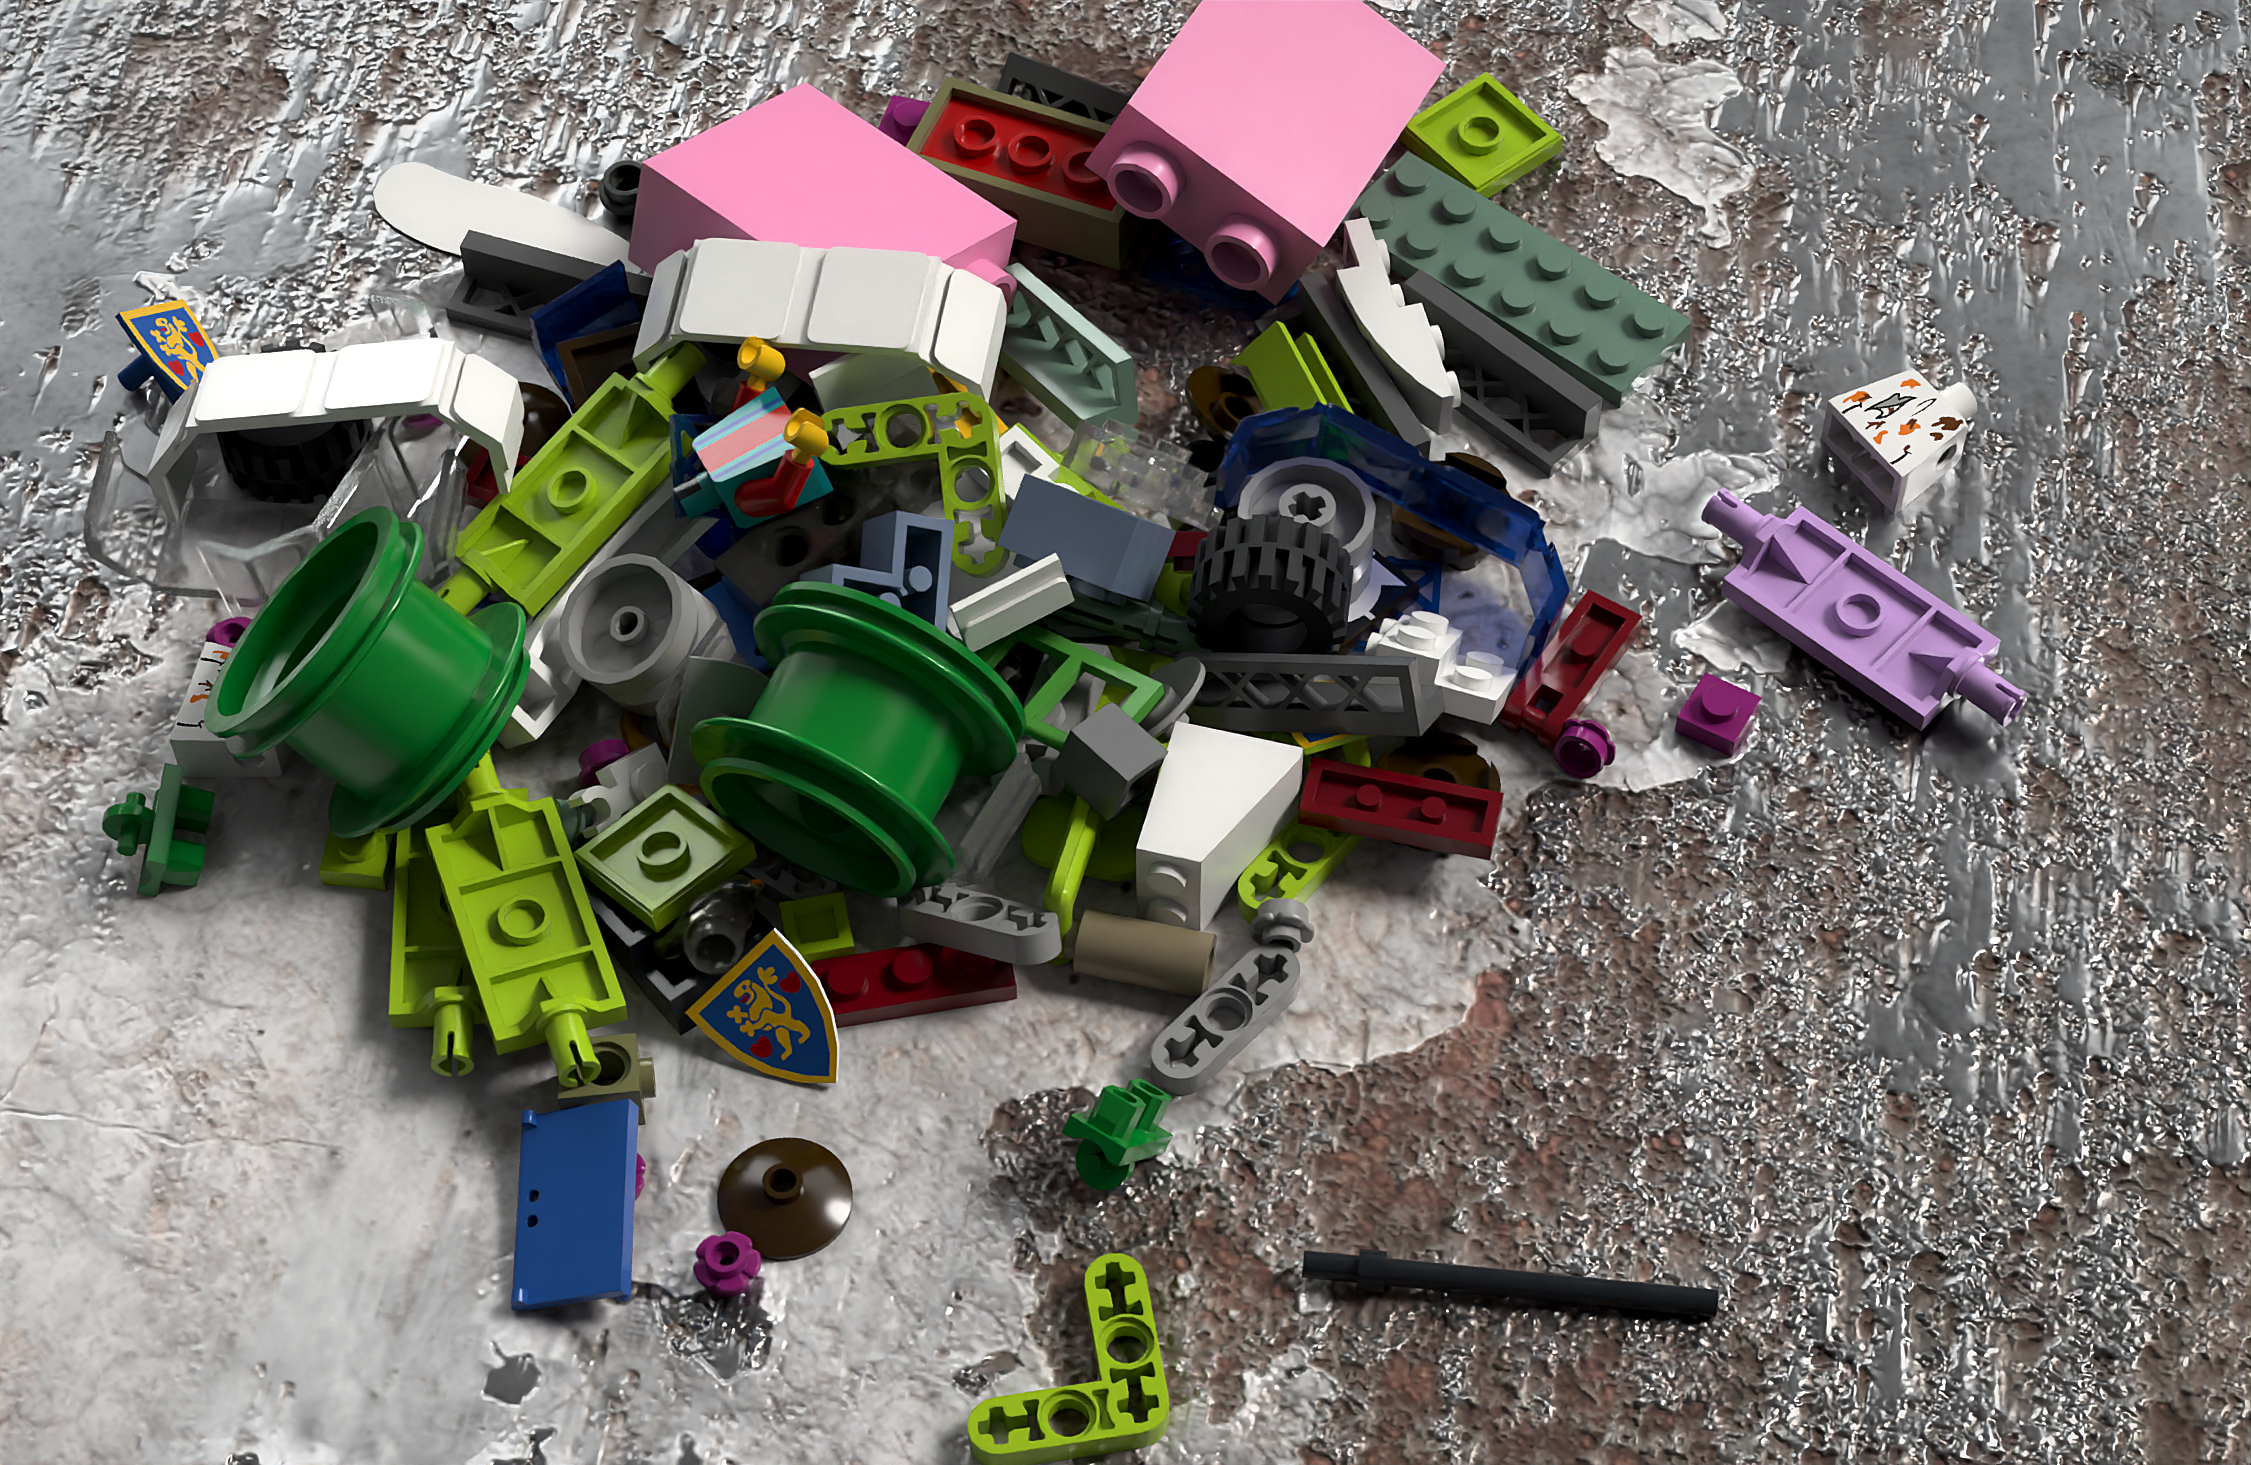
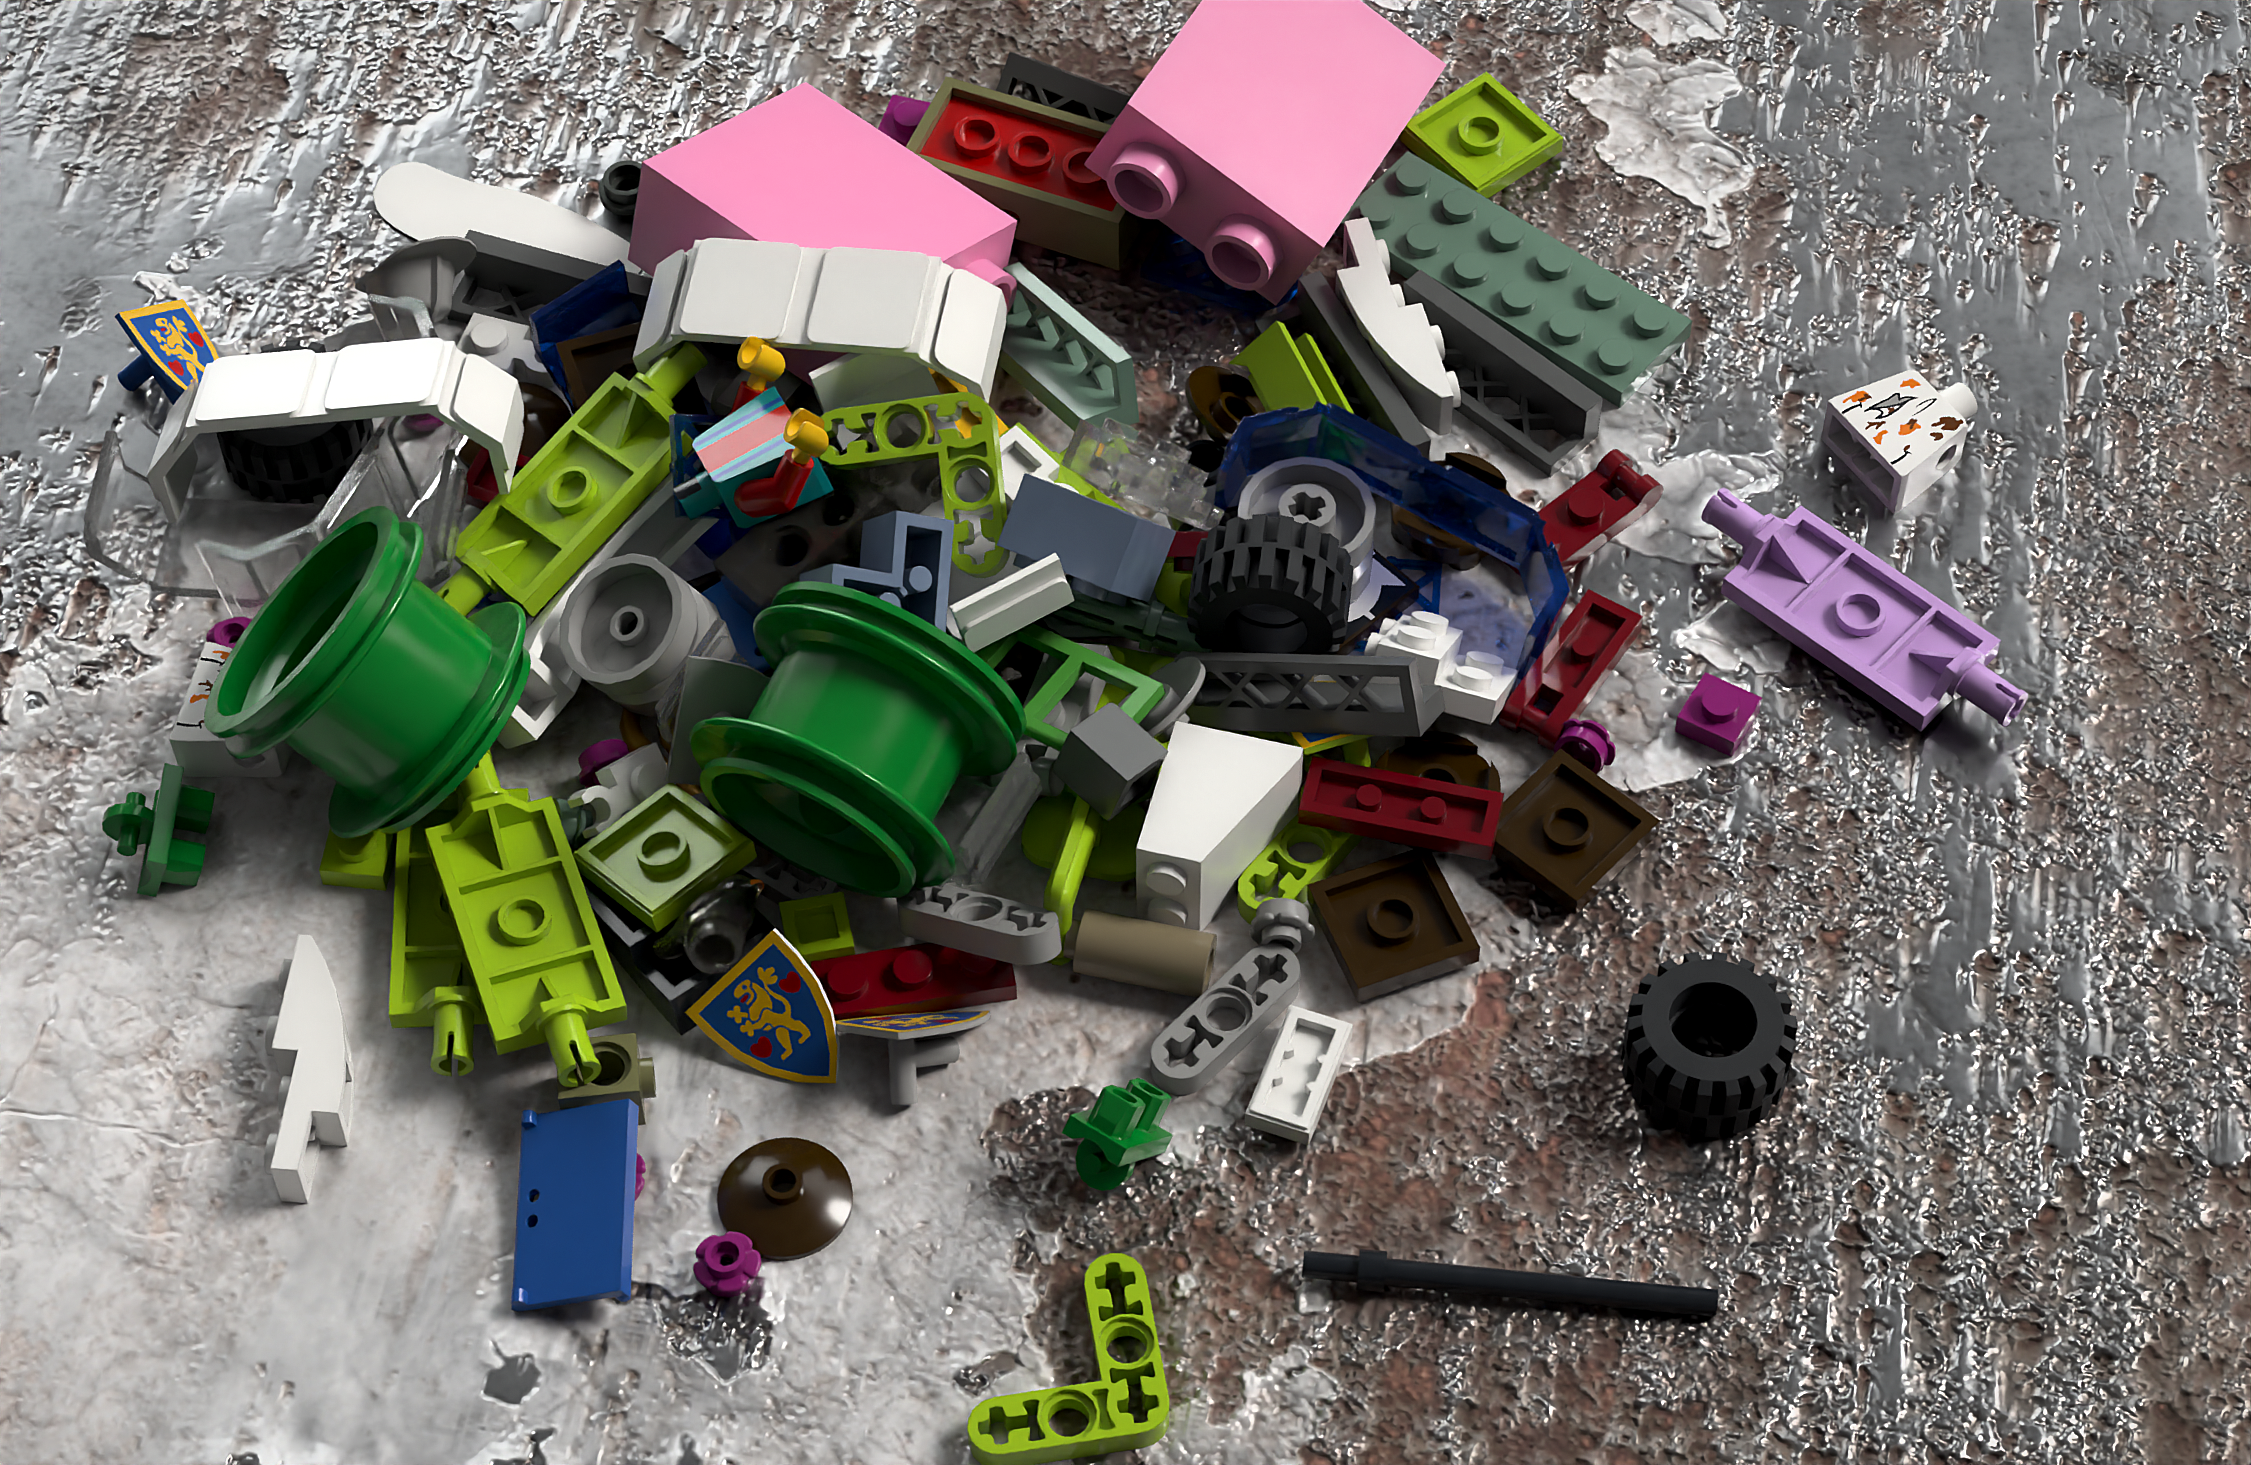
none -> white slope [264,934,354,1203]
none -> light grey piece [355,236,477,341]
none -> white plate [456,313,561,388]
none -> light grey shield [835,1011,990,1105]
none -> white plate [1245,1005,1353,1145]
none -> dark brown plate [1307,847,1480,1002]
none -> dark brown plate [1492,748,1660,915]
none -> dark red plate [1496,449,1664,593]
none -> black tyre [1621,952,1797,1137]

